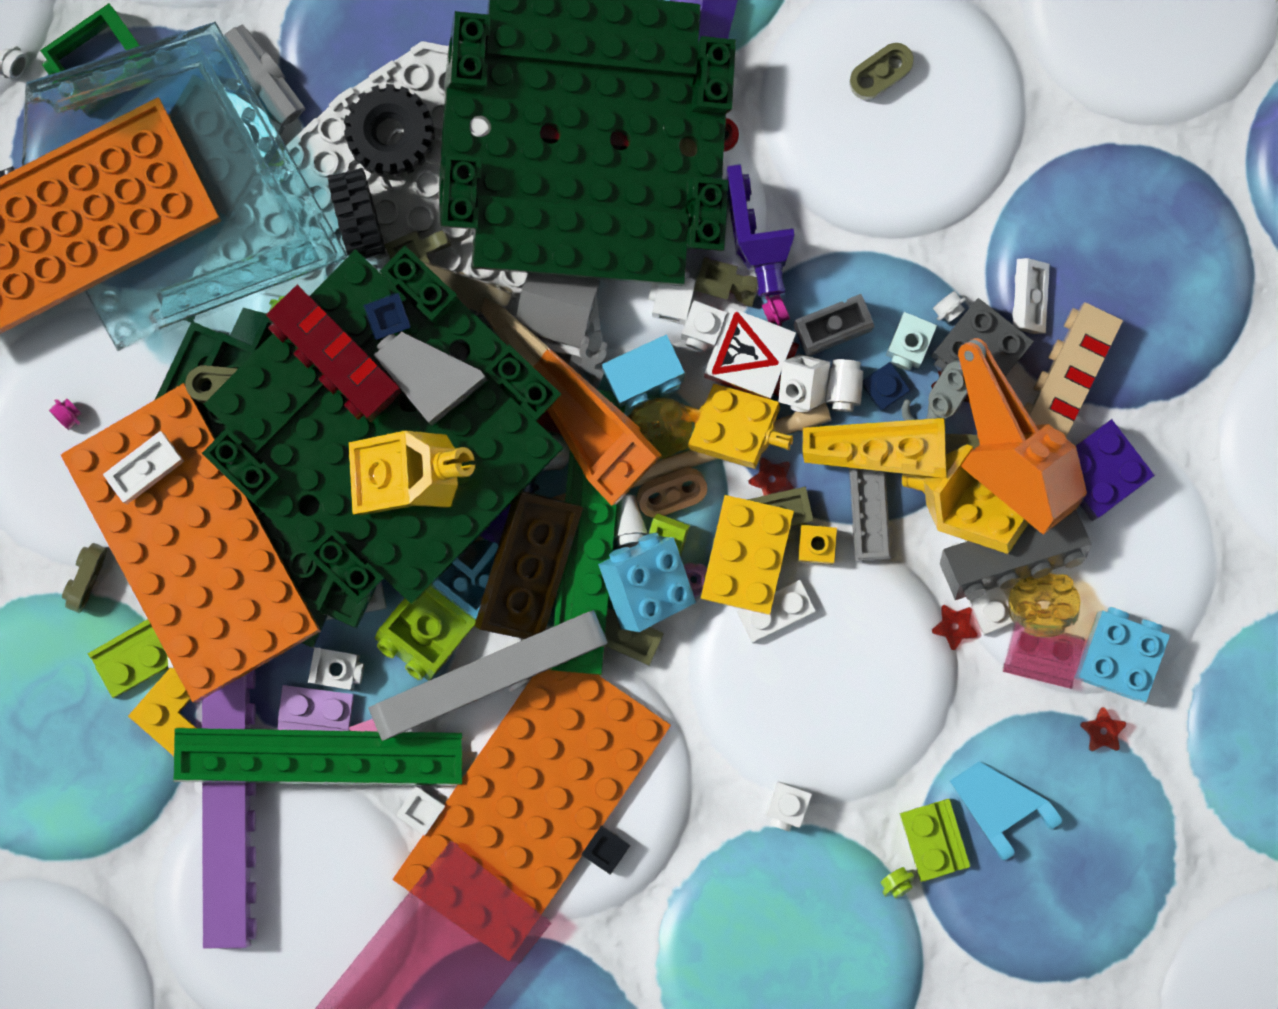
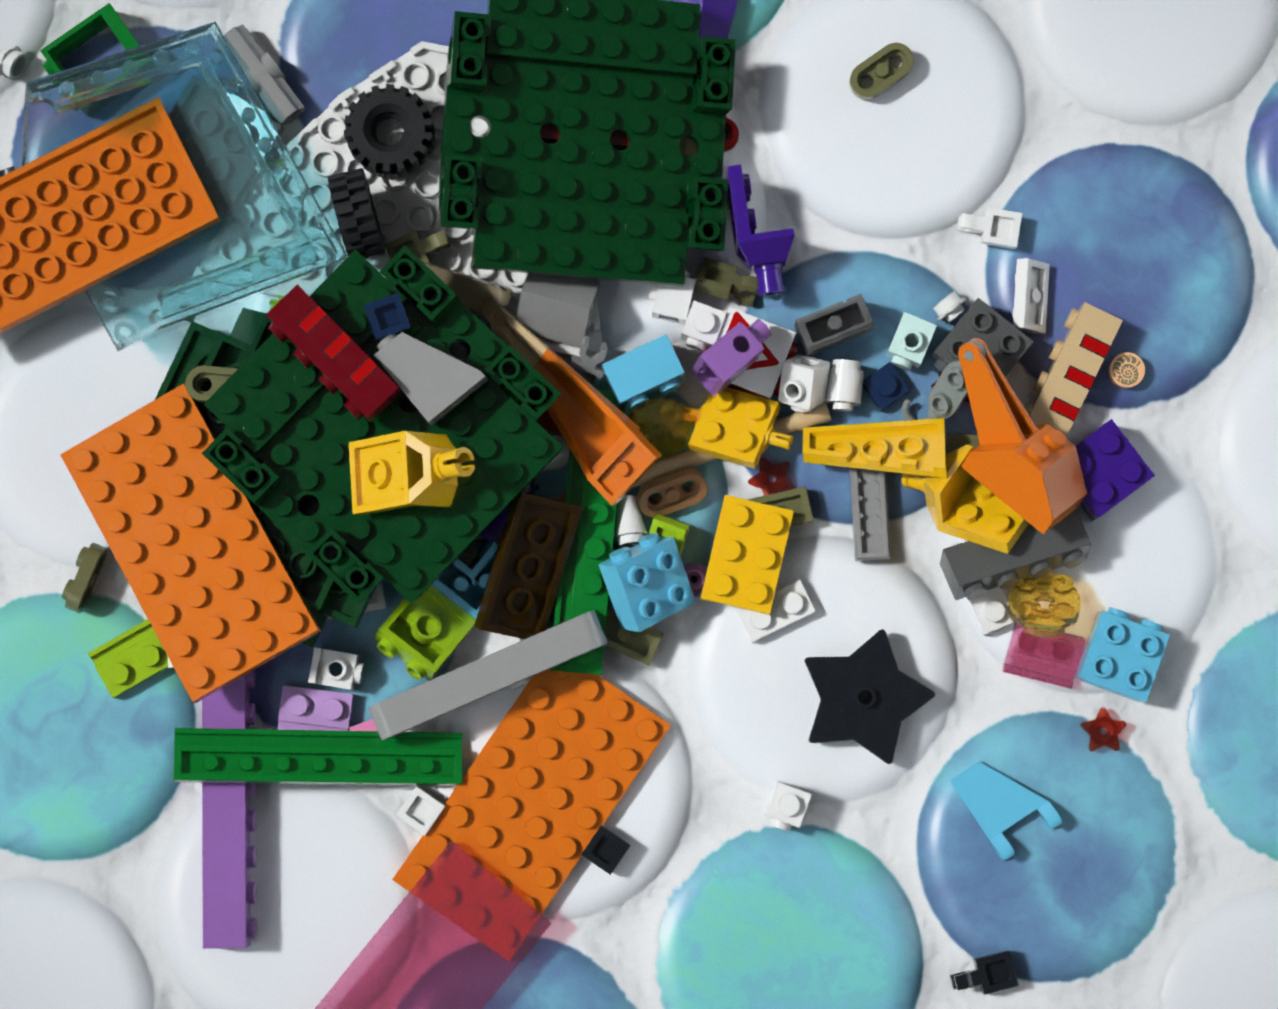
dark pink plate [48,398,81,430] -> none
white plate [103,431,185,505] -> none
yellow plate [128,668,197,756] -> none
dark pink plate [761,294,790,327] -> none
yellow plate [797,525,837,565] -> none
lime plate [880,867,915,899] -> none
lime plate [899,798,970,882] -> none
clear red plate [932,605,978,650] -> none
none -> medium lavender torso [691,319,772,398]
none -> black plate [804,629,935,764]
none -> black plate [950,950,1019,995]
none -> white plate [956,207,1022,250]
none -> light nougat tile [1108,352,1145,389]

